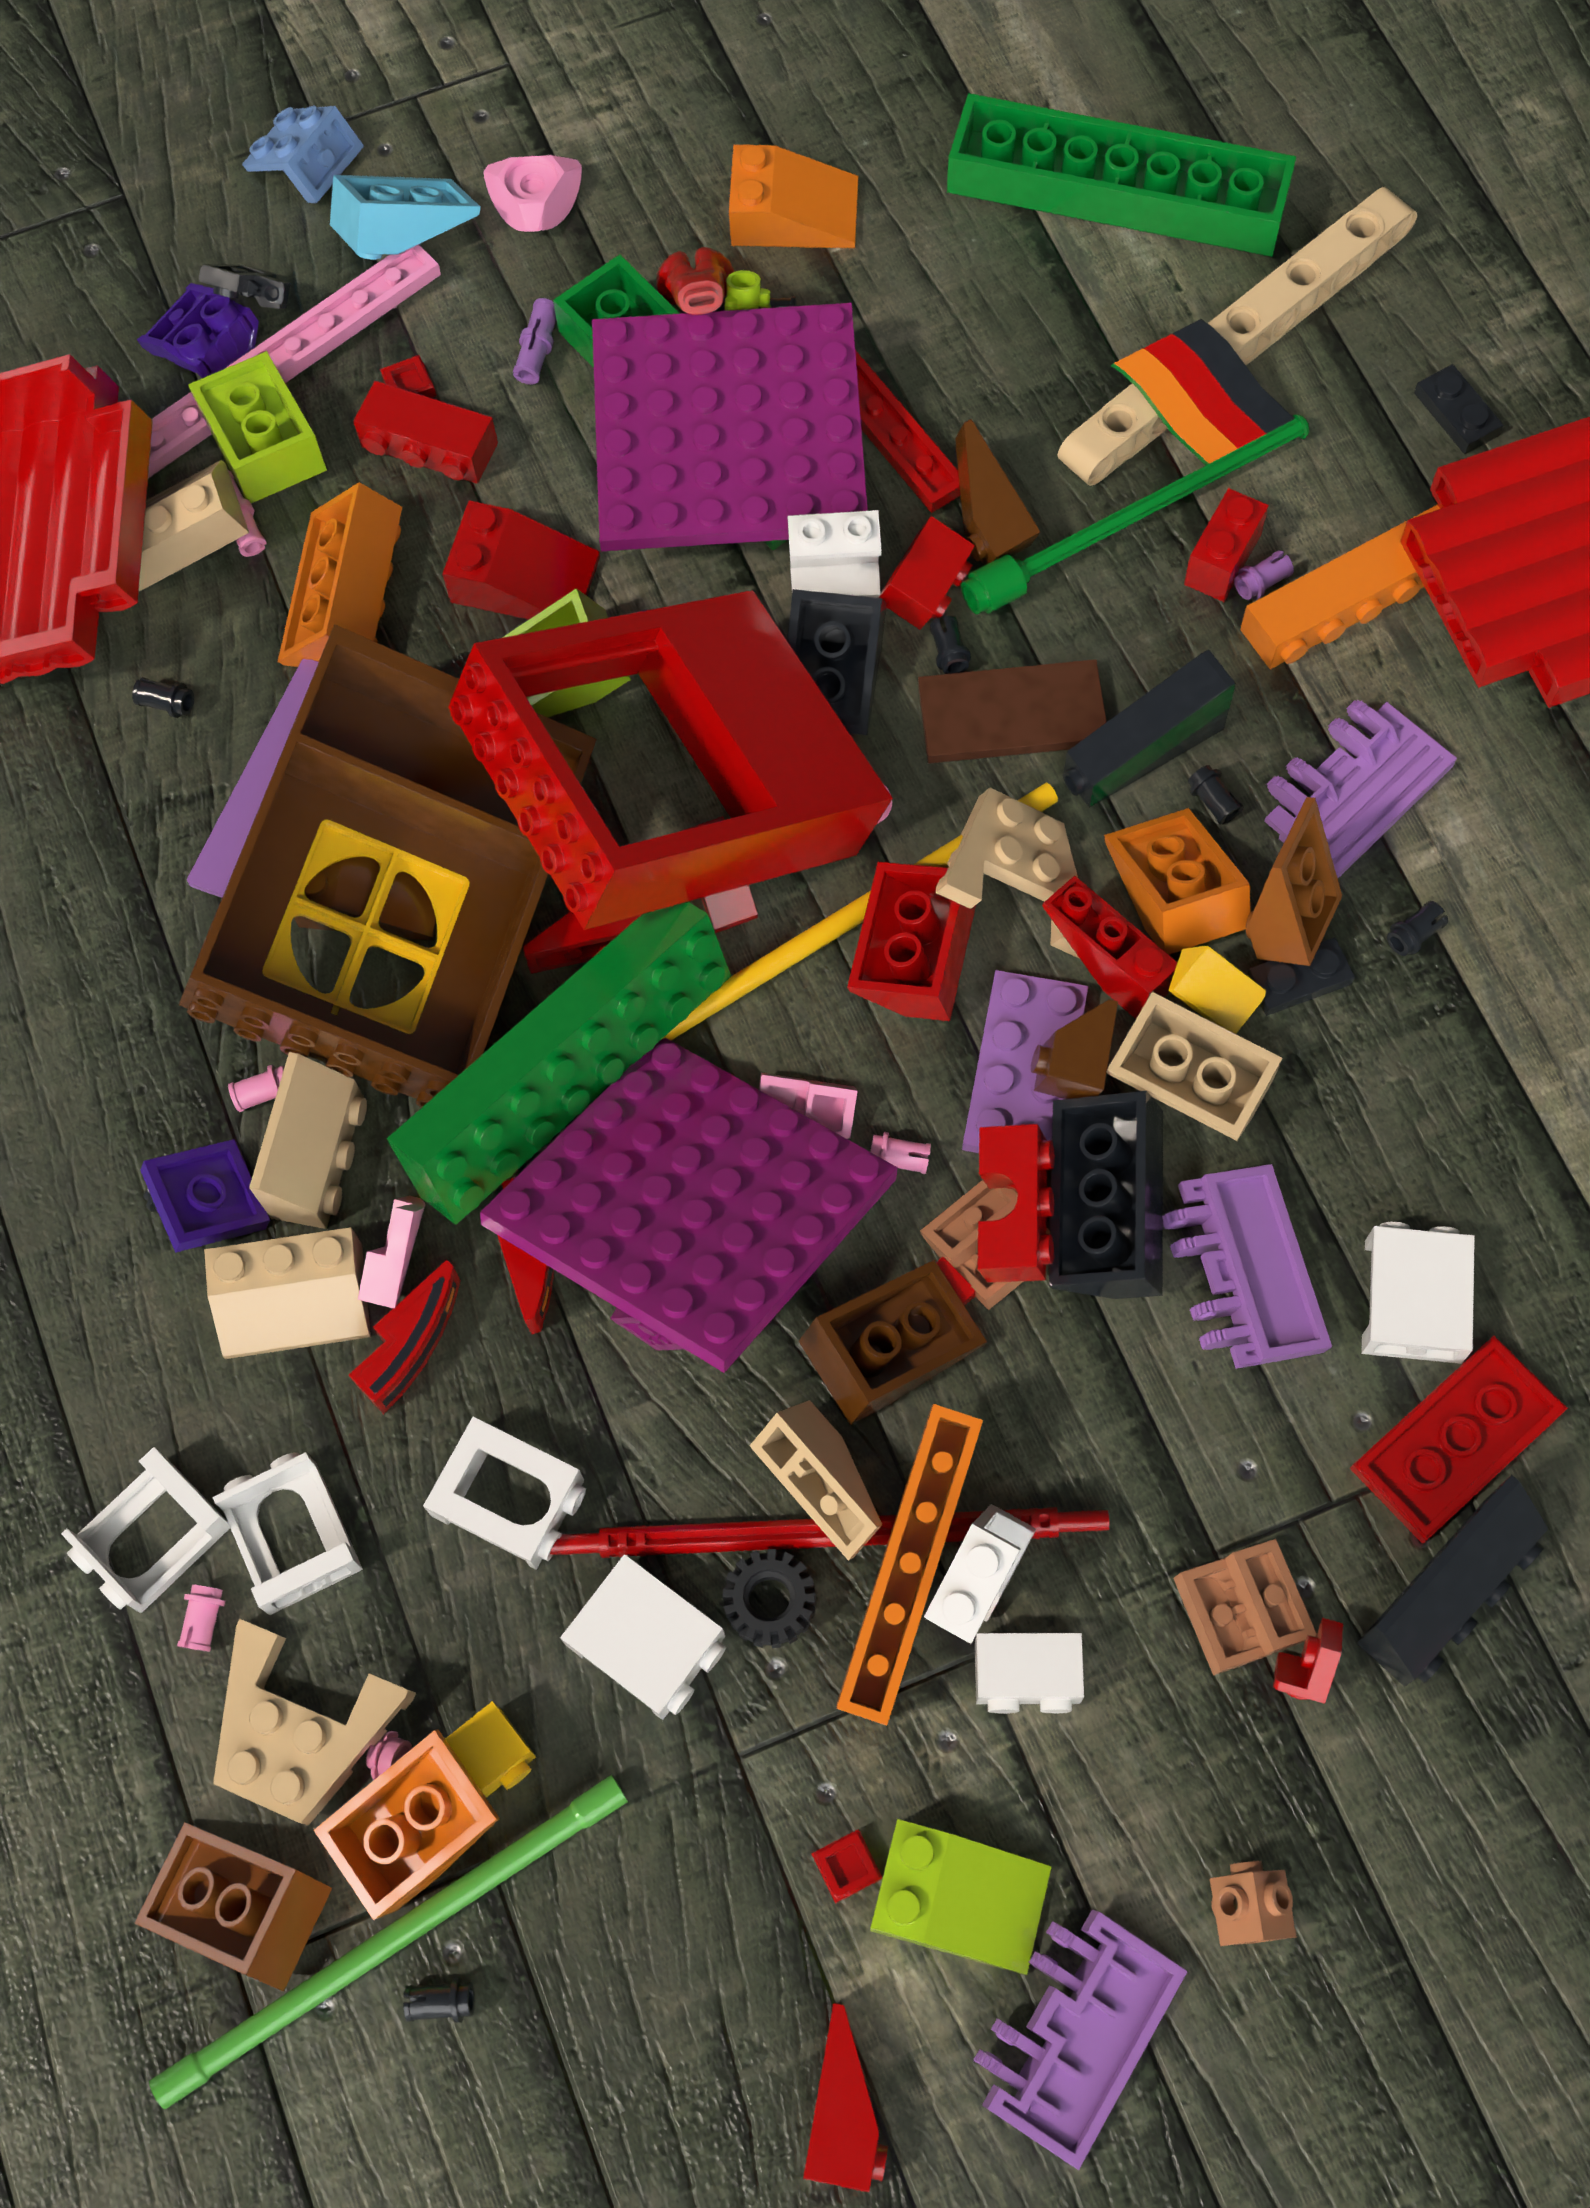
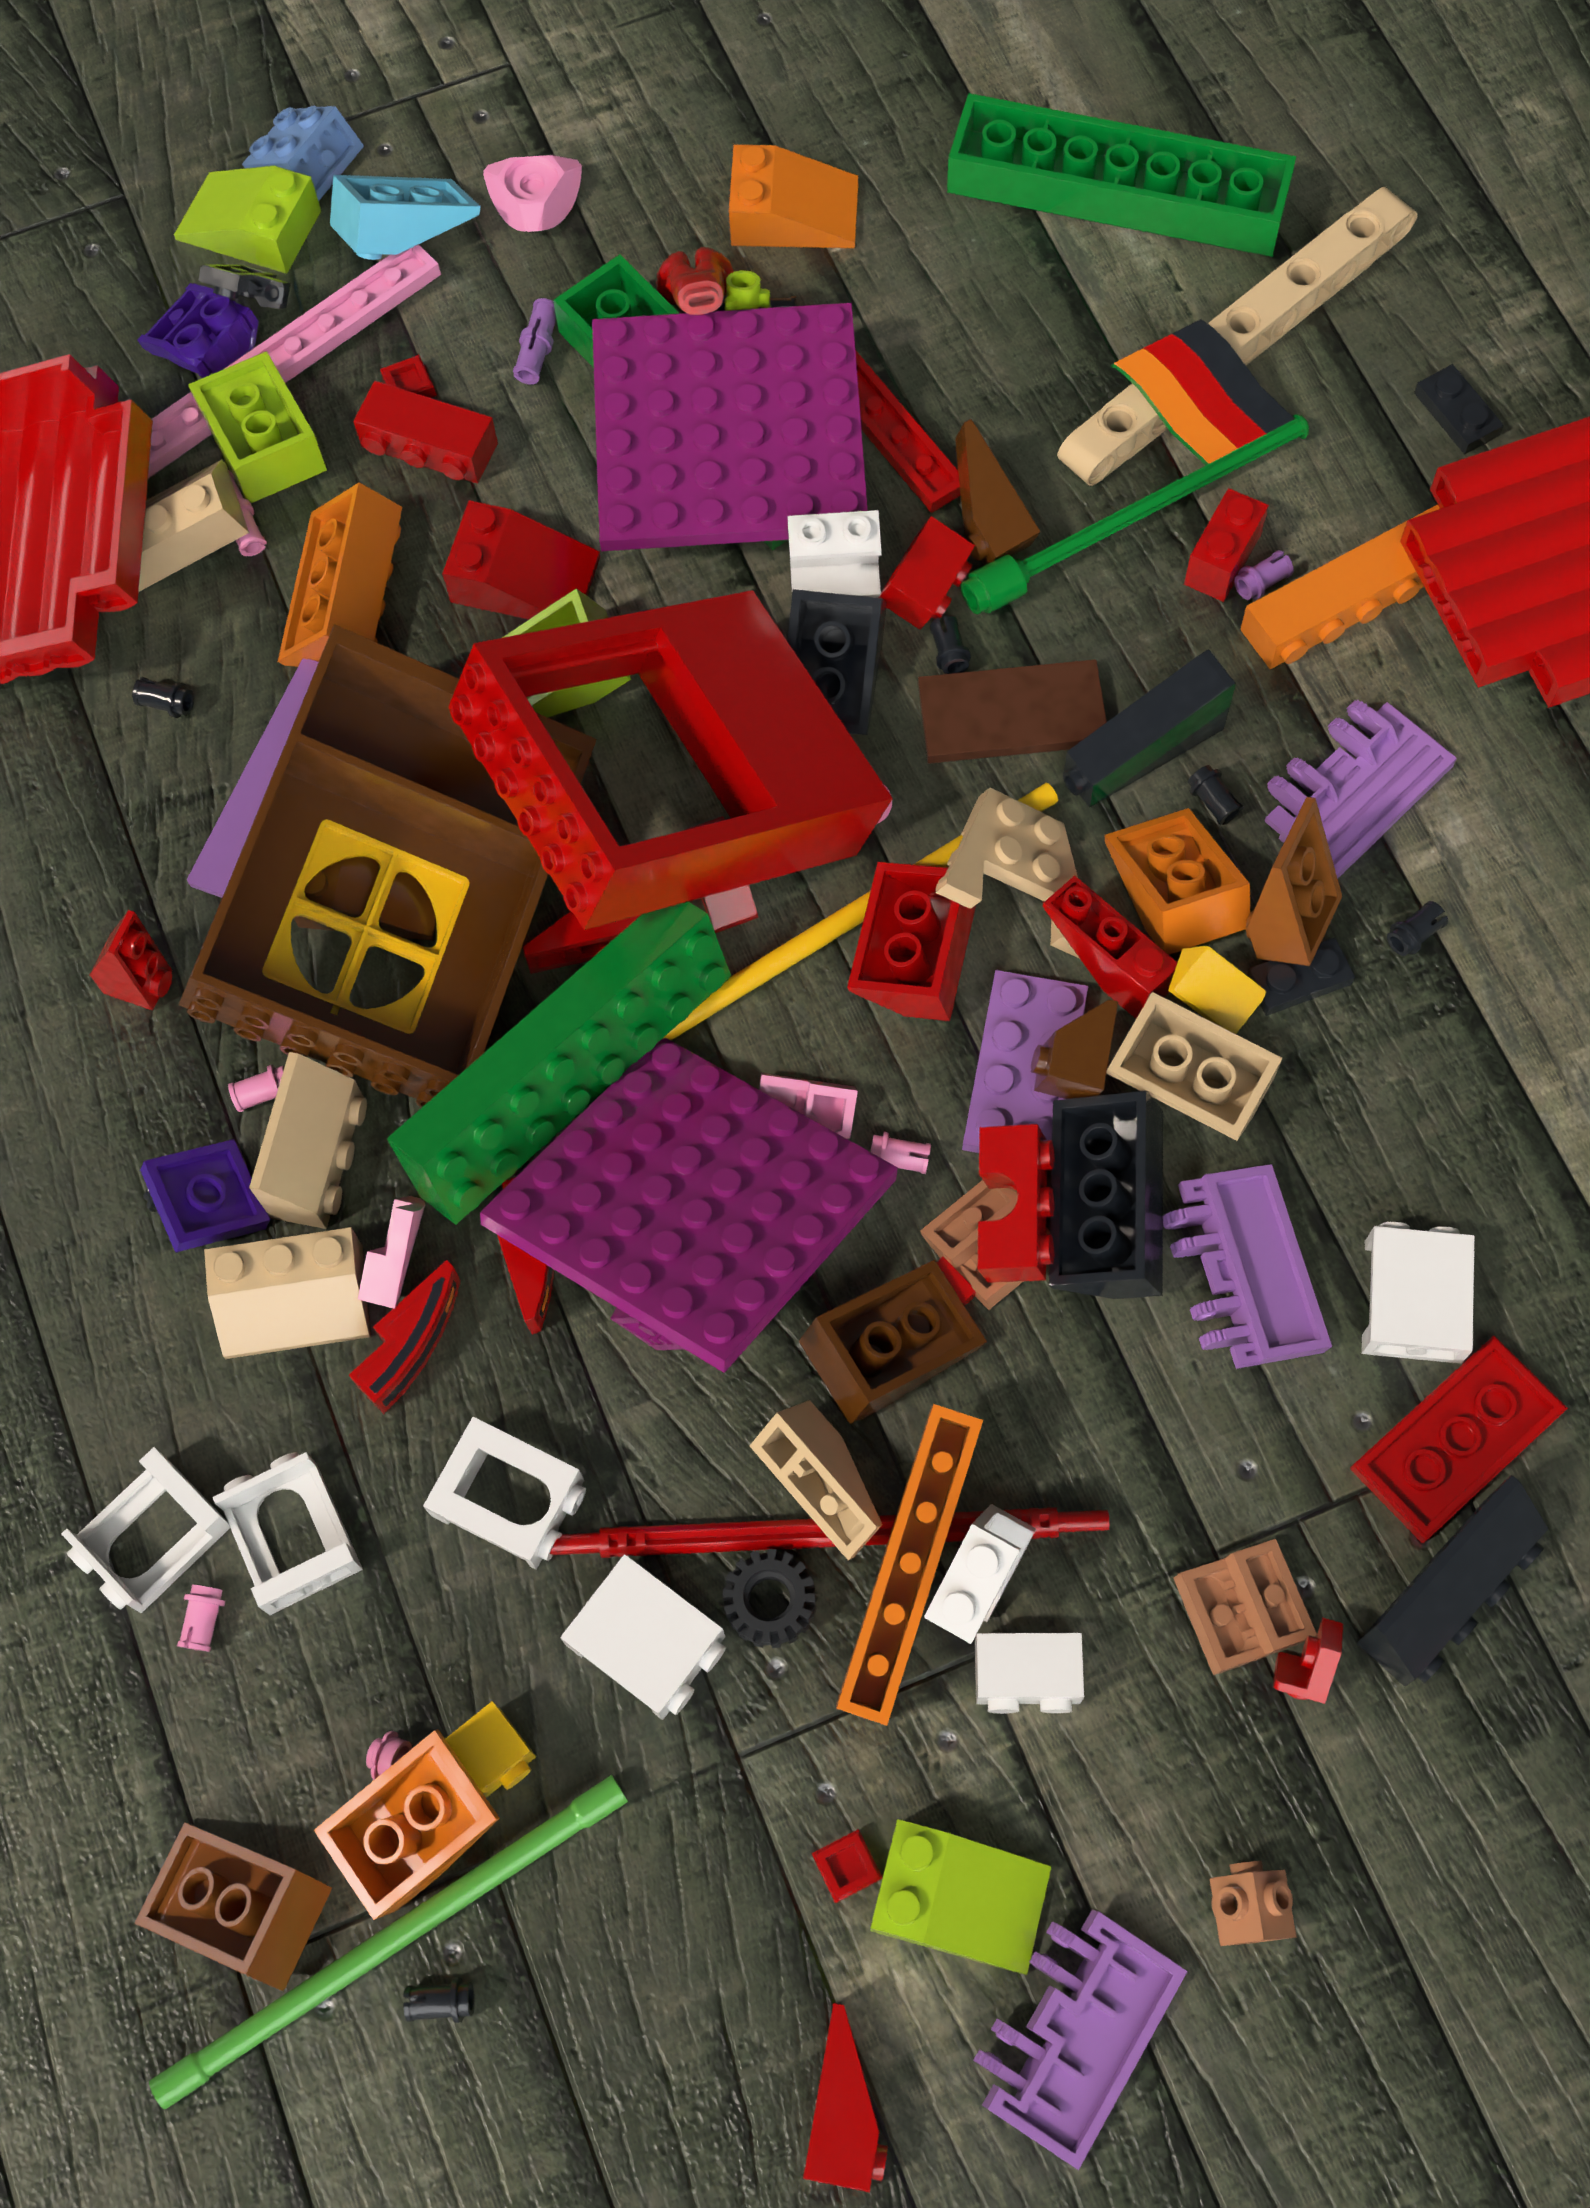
tan wing [213,1619,416,1825] -> none
none -> red slope [90,910,173,1011]
none -> lime slope [174,166,321,274]

